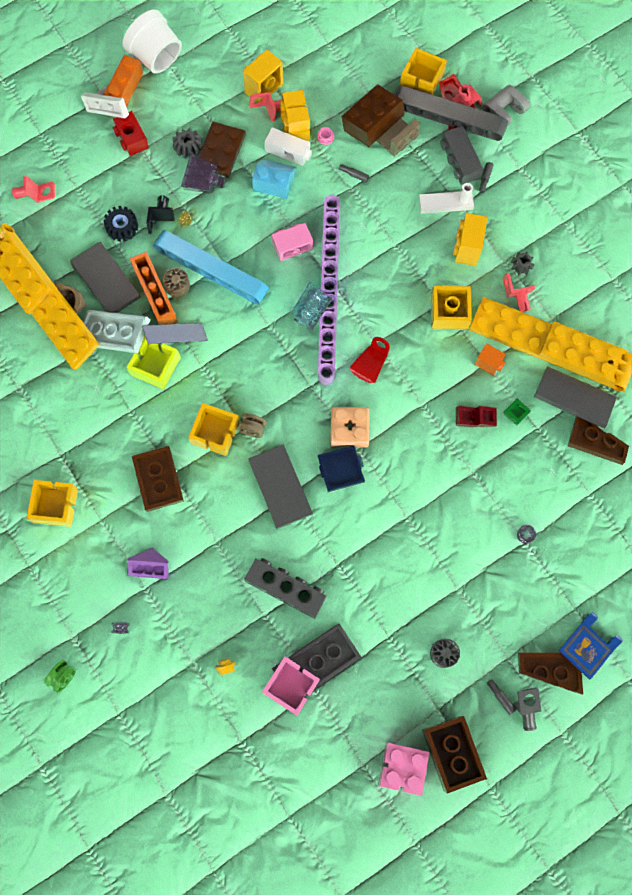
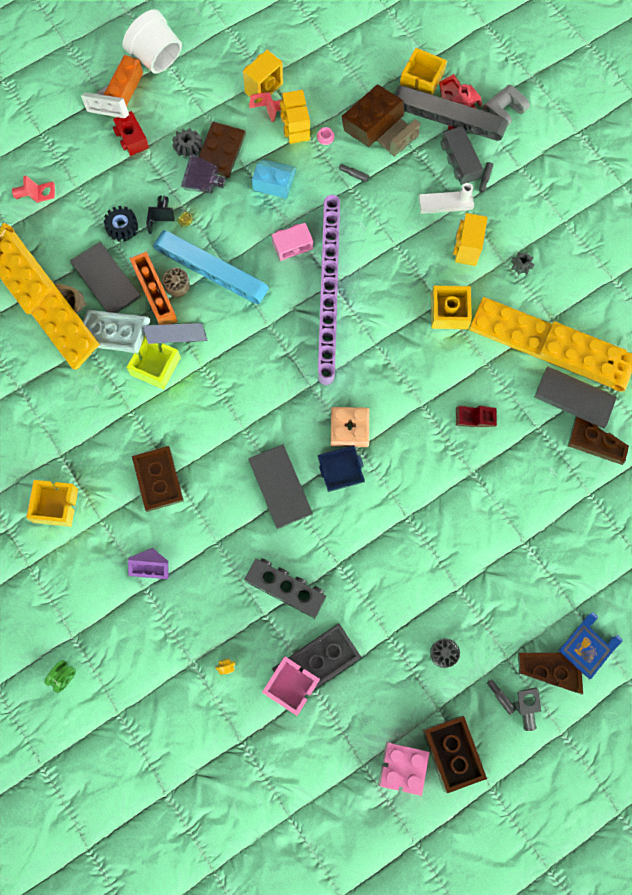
bush [111,622,130,634] -> none
yellow piece [188,403,240,456] -> none
dark tan wheel [237,413,267,438] -> none
white brick [265,128,312,166] -> none
clear light blue bracket [291,282,333,330] -> none
red piece [349,337,390,383] -> none
orange brick [474,343,506,376] -> none
coral bracket [502,273,535,312] -> none
green plate [503,398,531,425] -> none
bush [517,525,536,544] -> none

